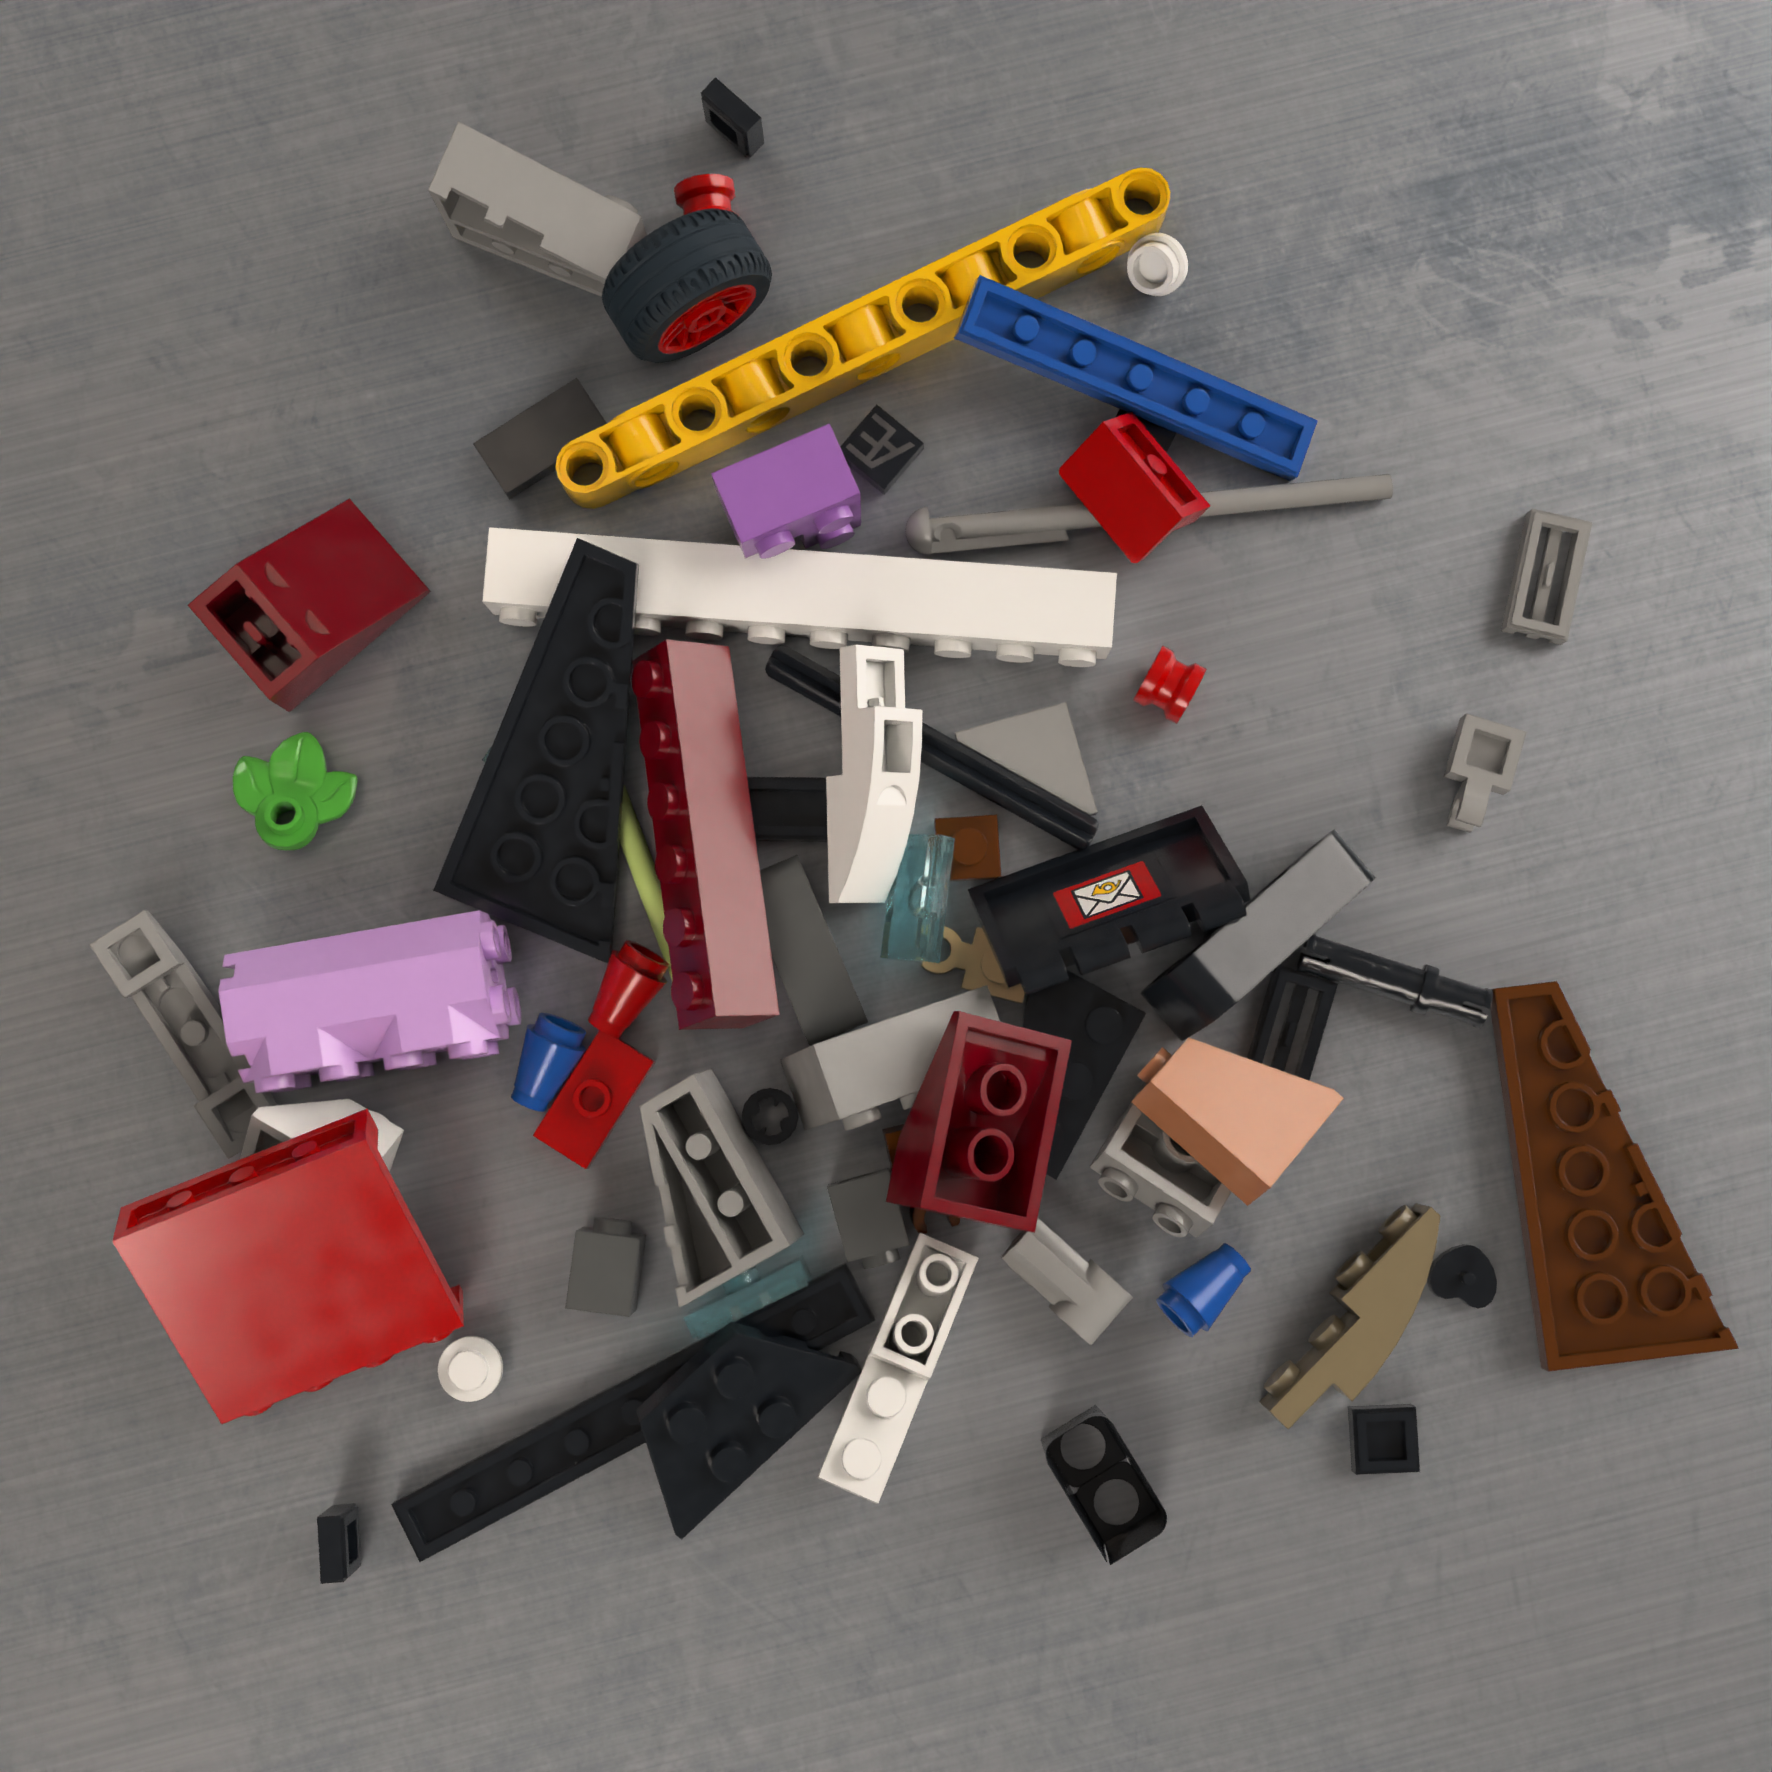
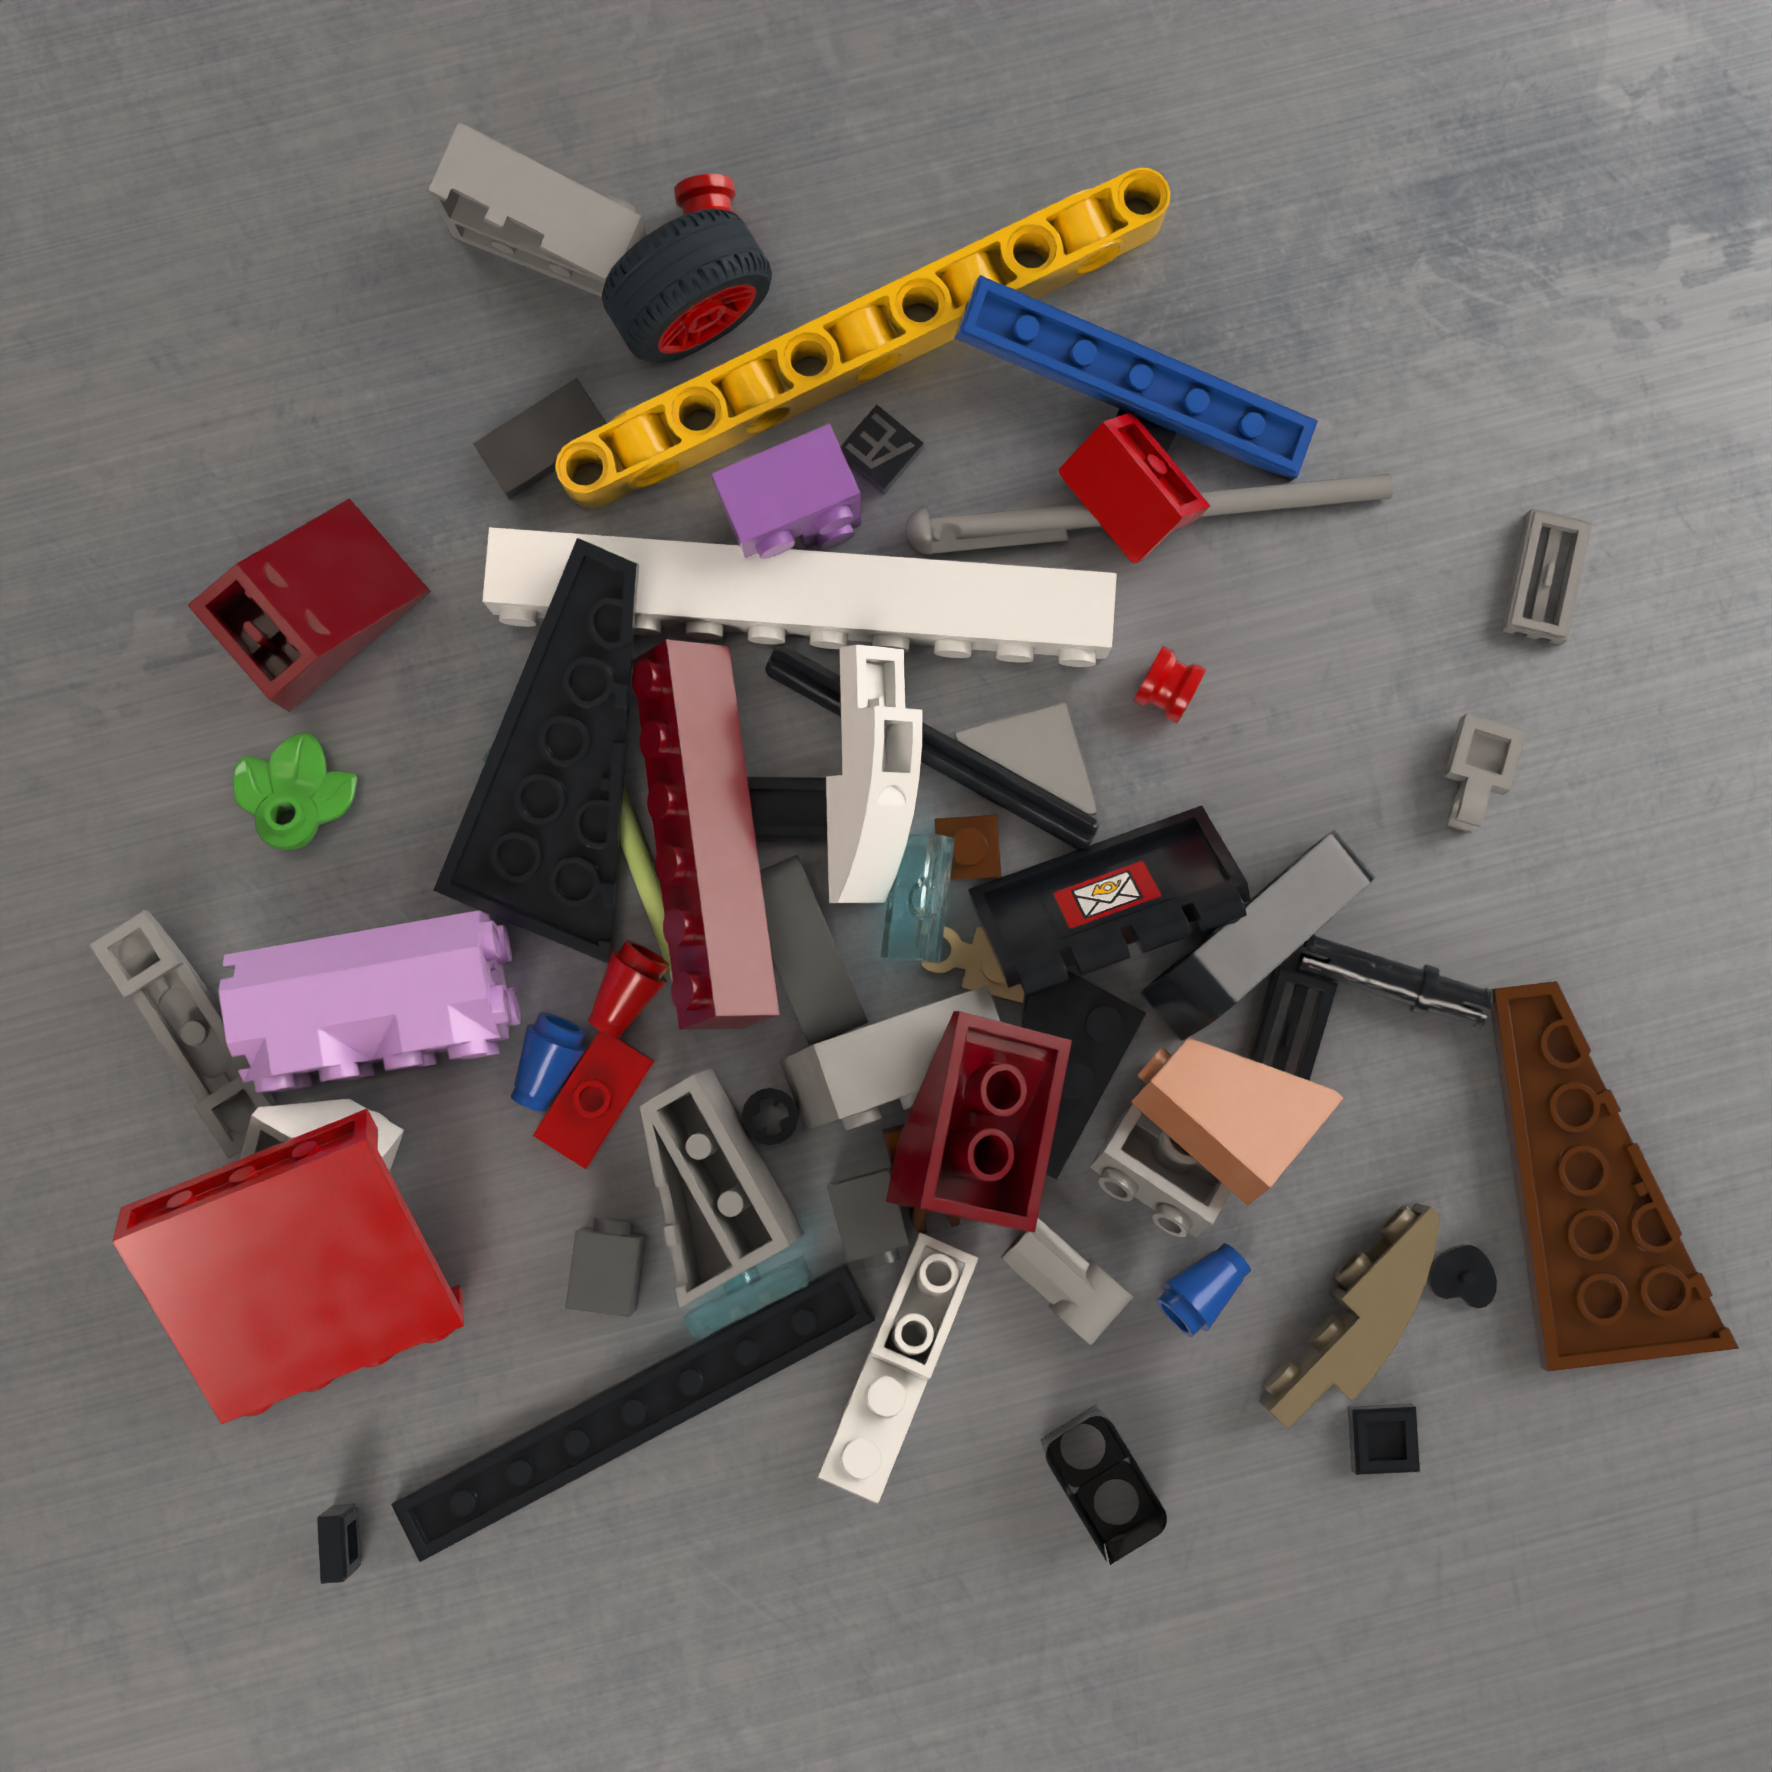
white plate [438,1336,503,1402] -> none
black wing [636,1322,862,1540] -> none
black tile [701,77,764,158] -> none
white plate [1127,233,1188,296] -> none

